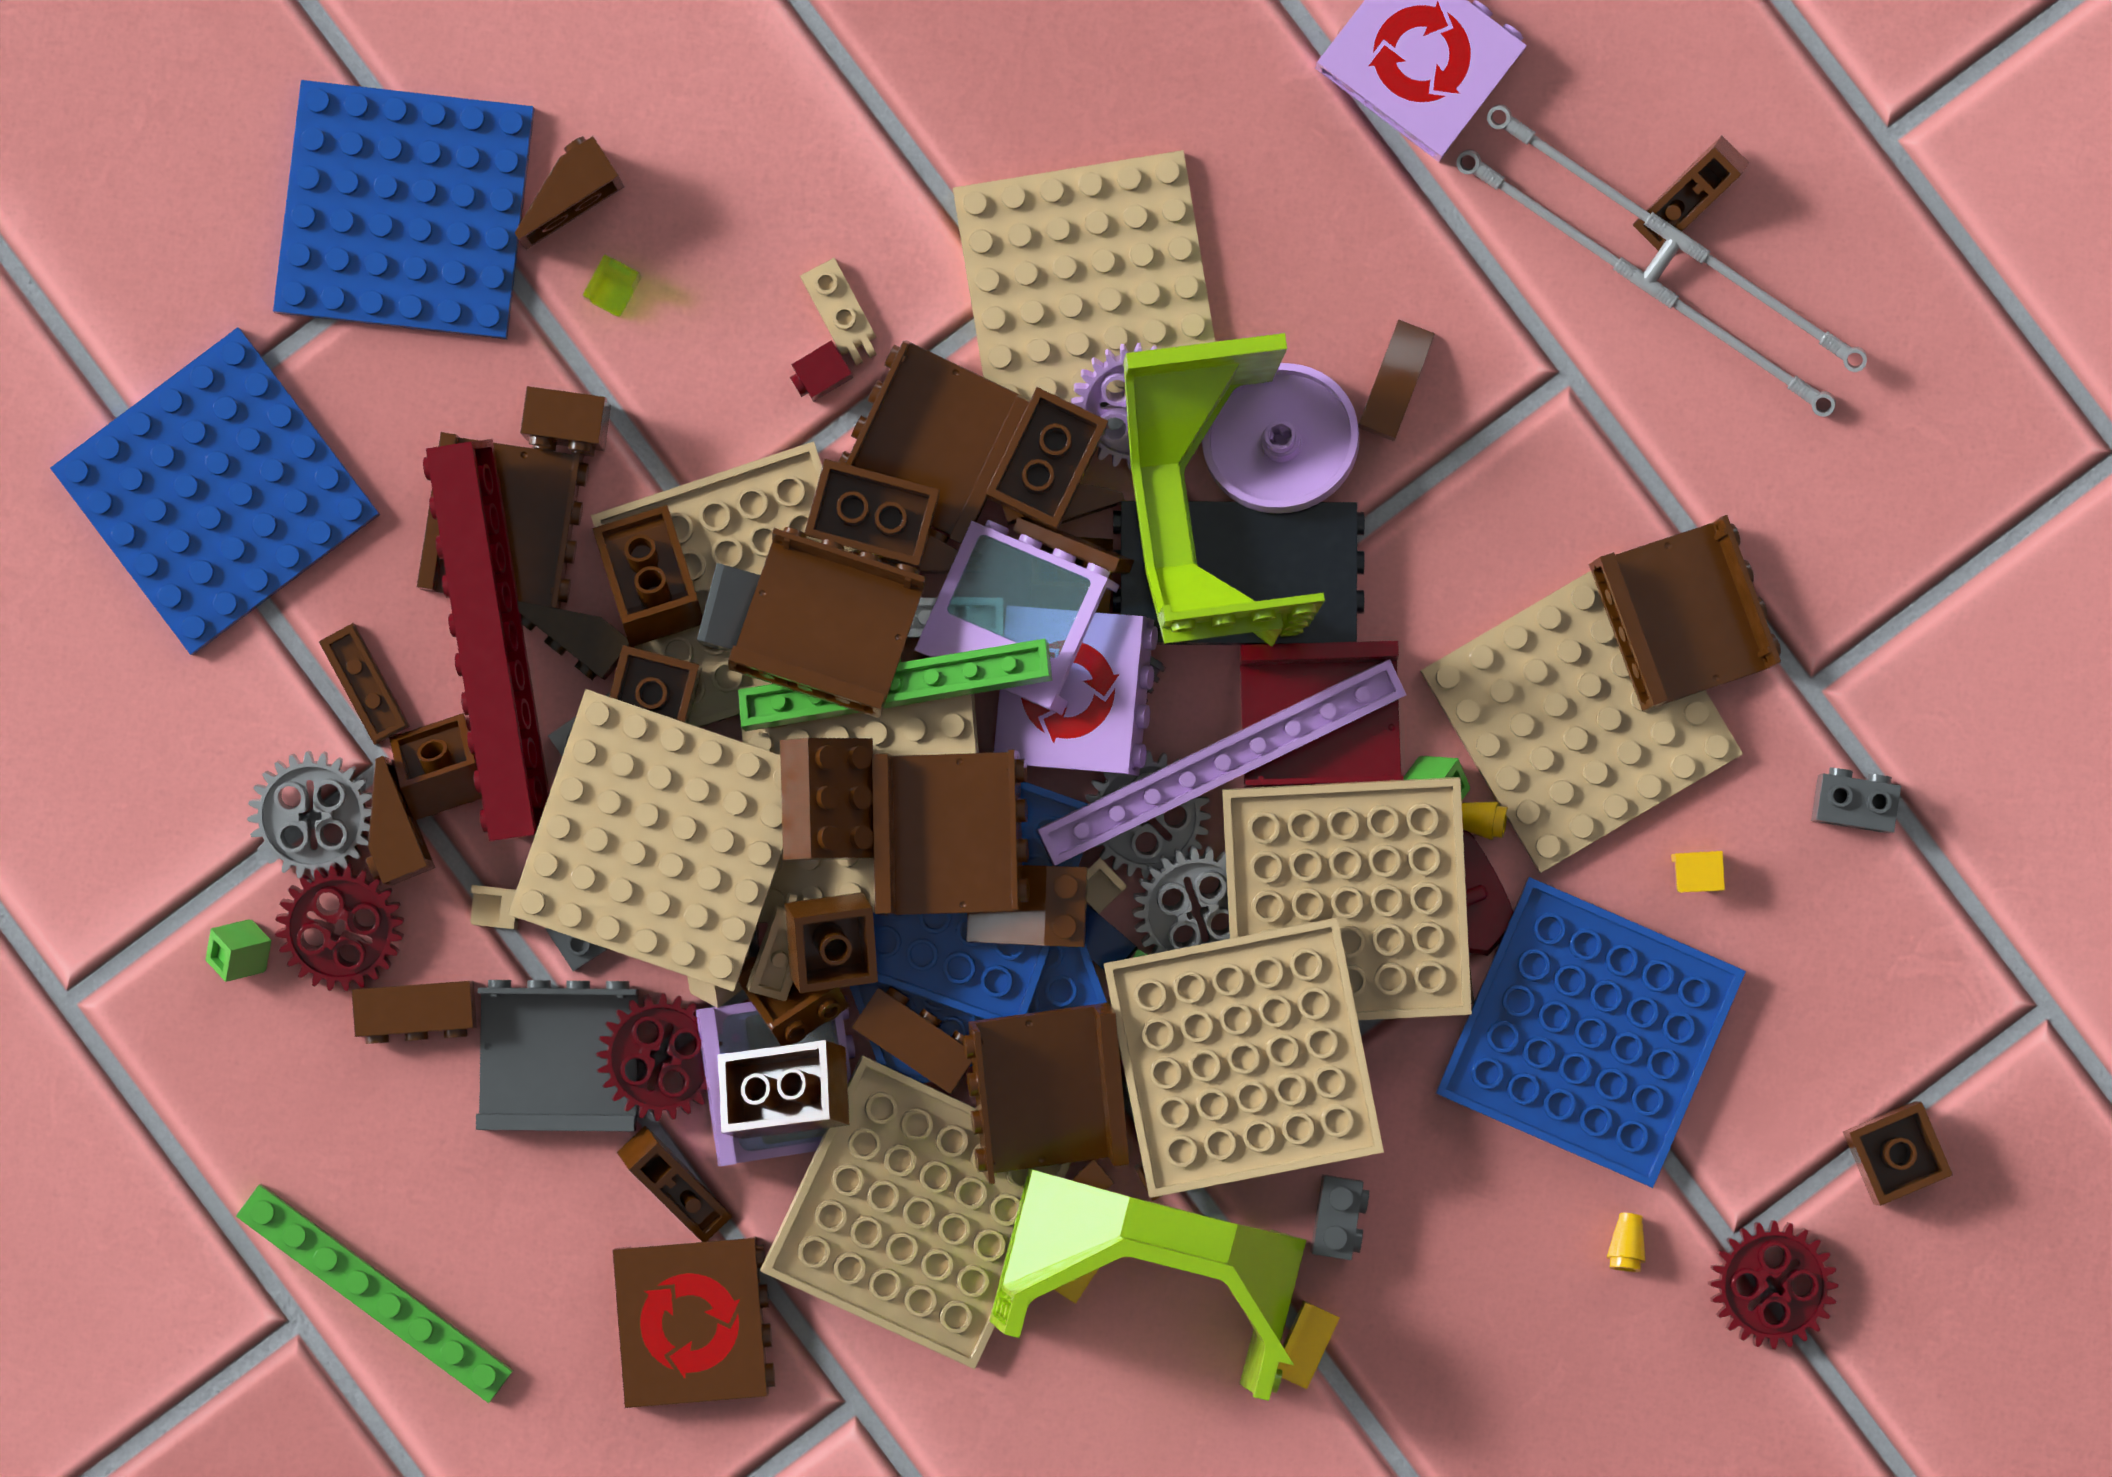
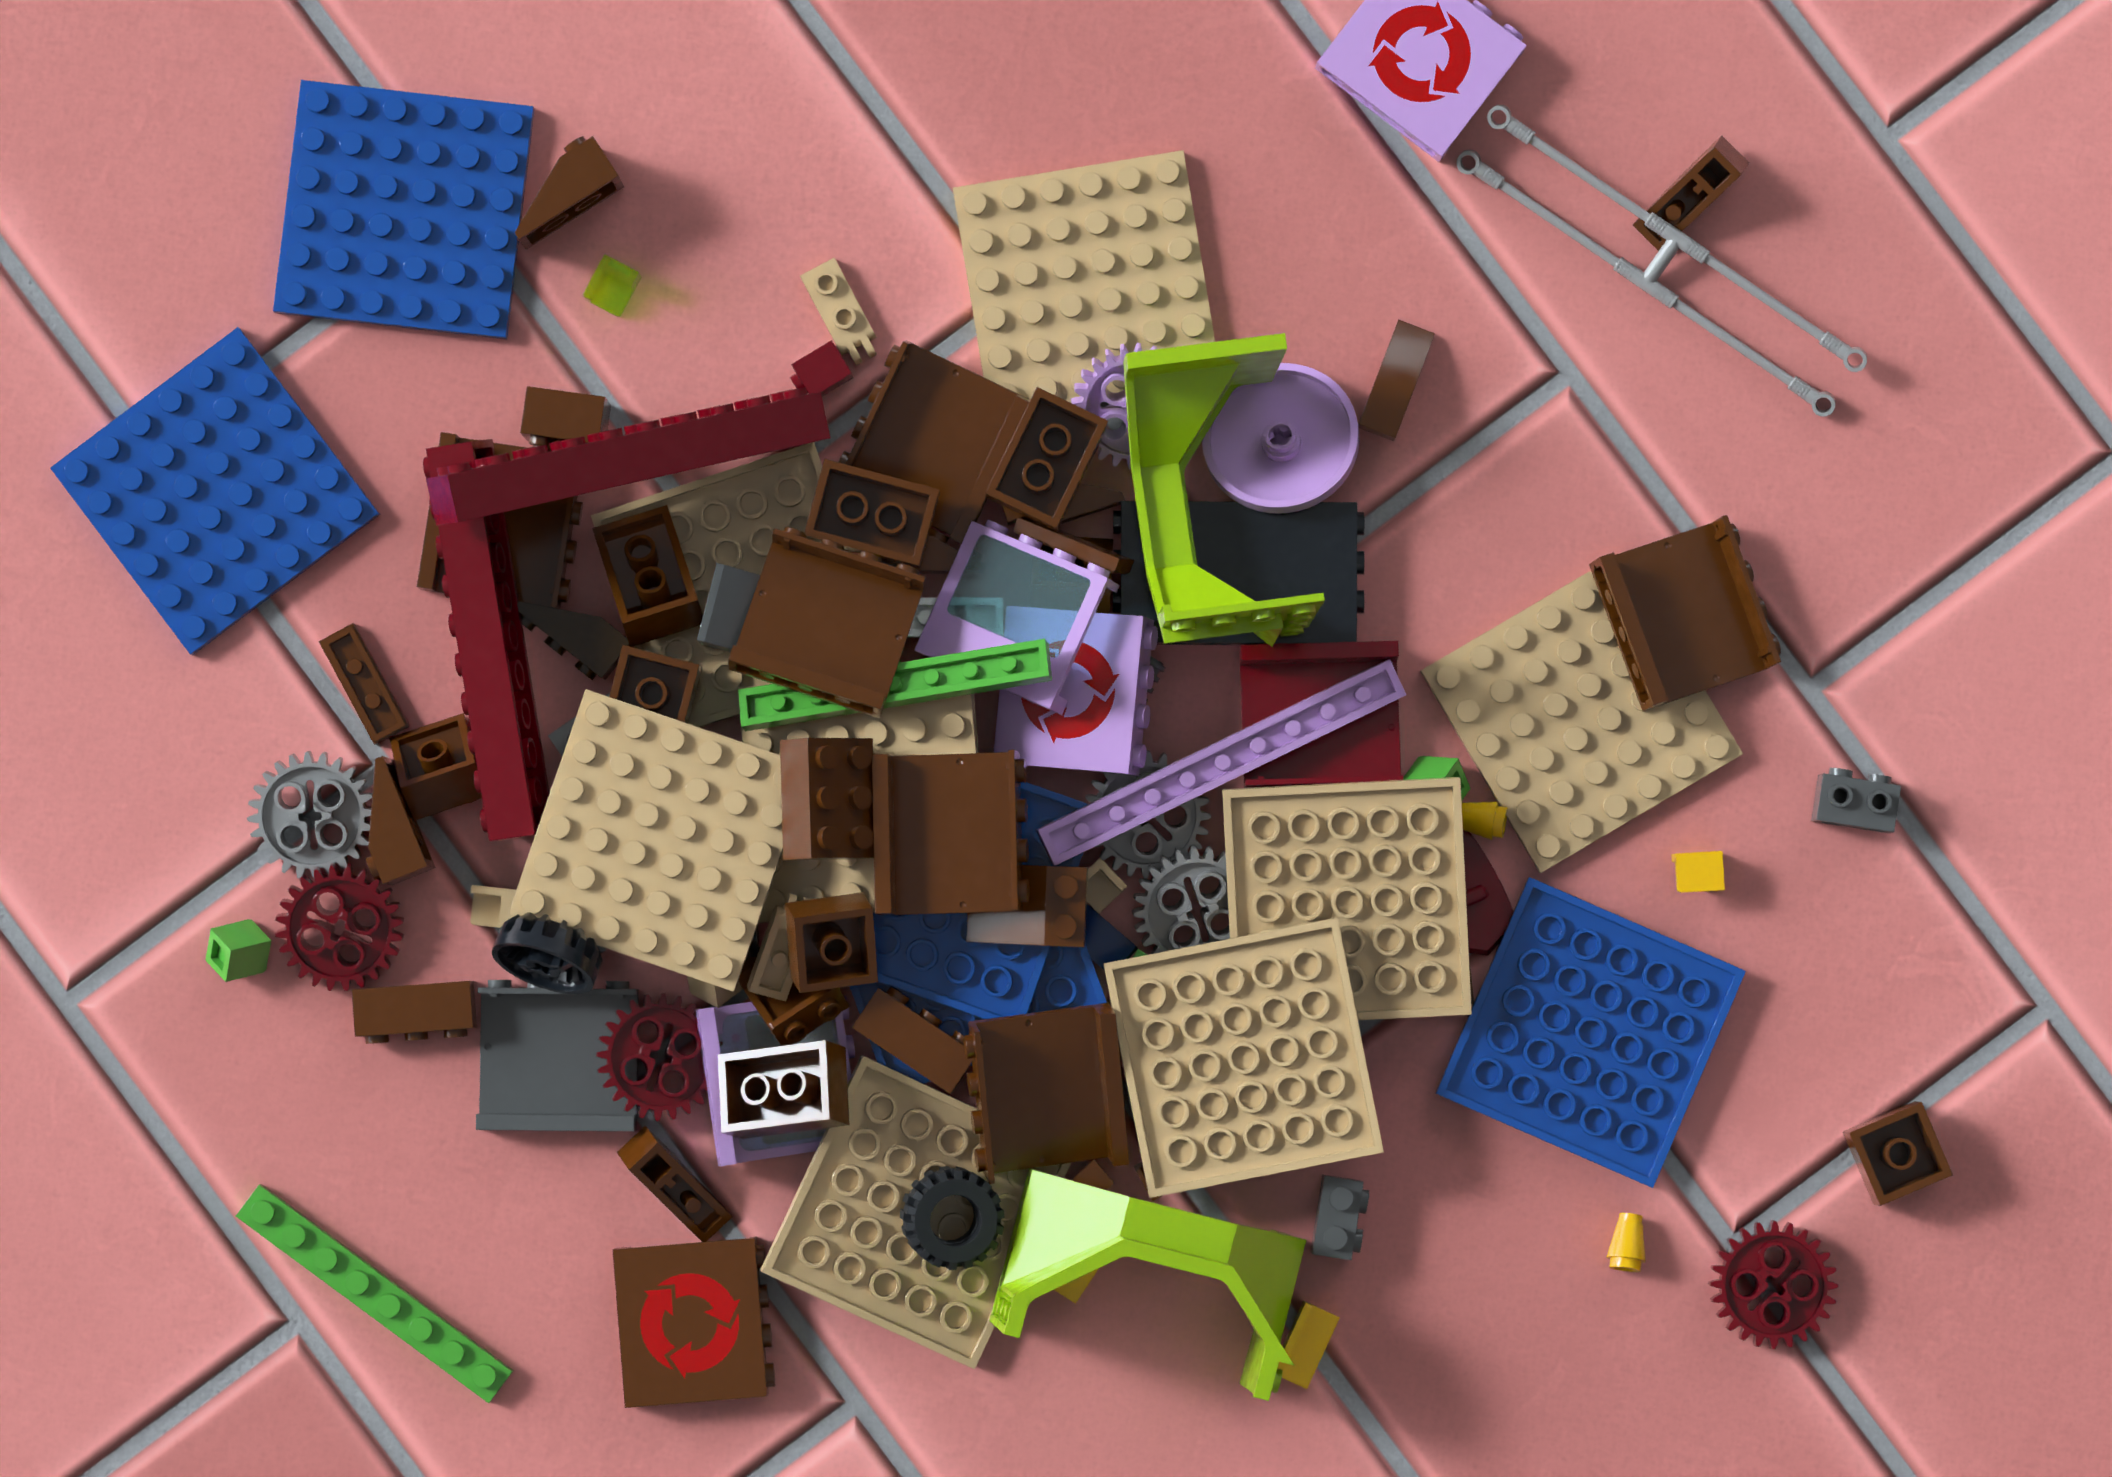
none -> dark red brick [426,387,831,526]
none -> black gear [492,912,603,994]
none -> black tyre [900,1166,1005,1270]

